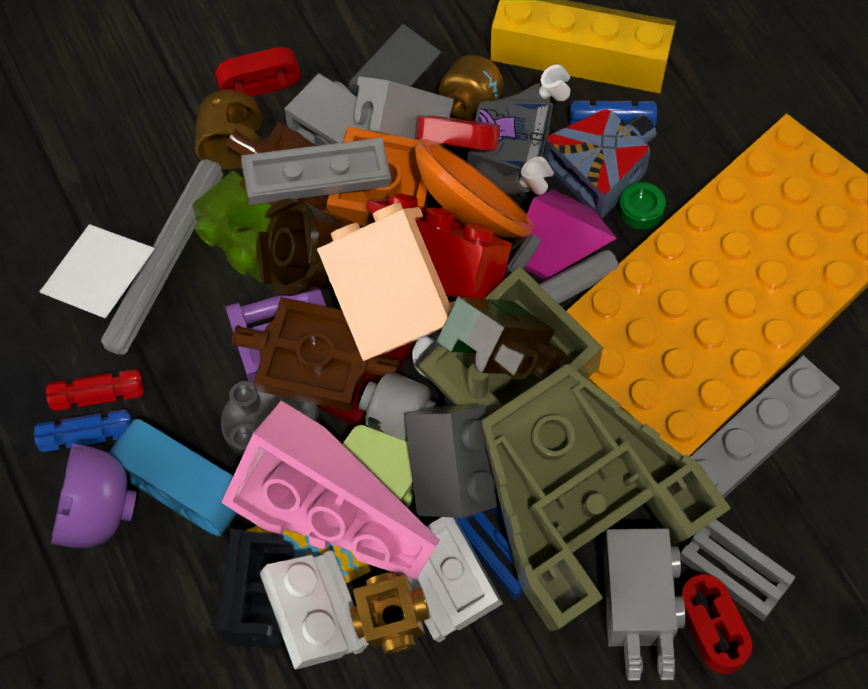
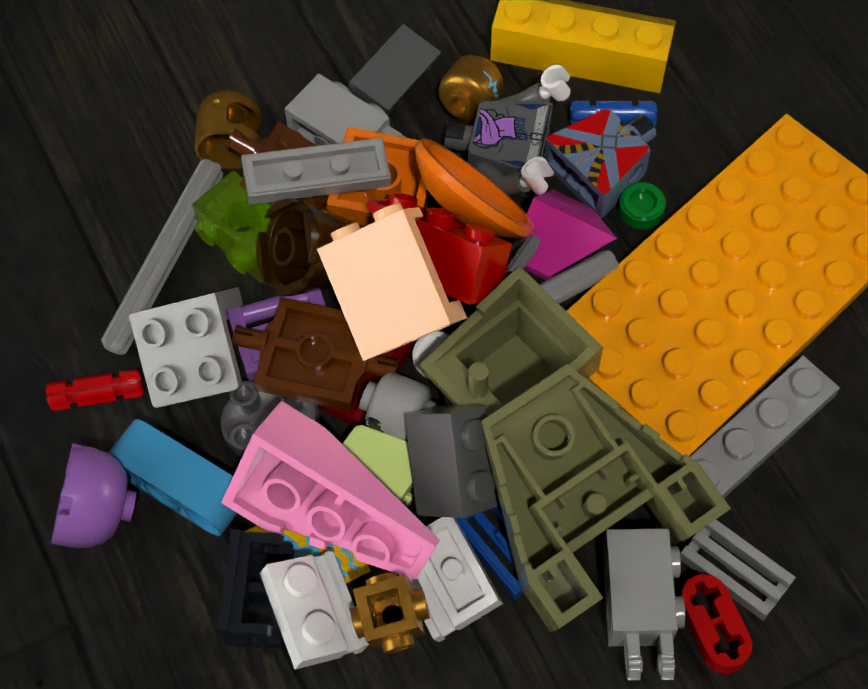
blue axle [34,409,133,452] -> none
white sticker [40,224,155,318] -> none
red beam [215,47,301,97] -> none
light grey hinge [354,76,454,147] -> none
red beam [415,115,500,150] -> none
dark brown hips [436,296,565,380] -> none
none -> light grey bracket [128,287,243,408]

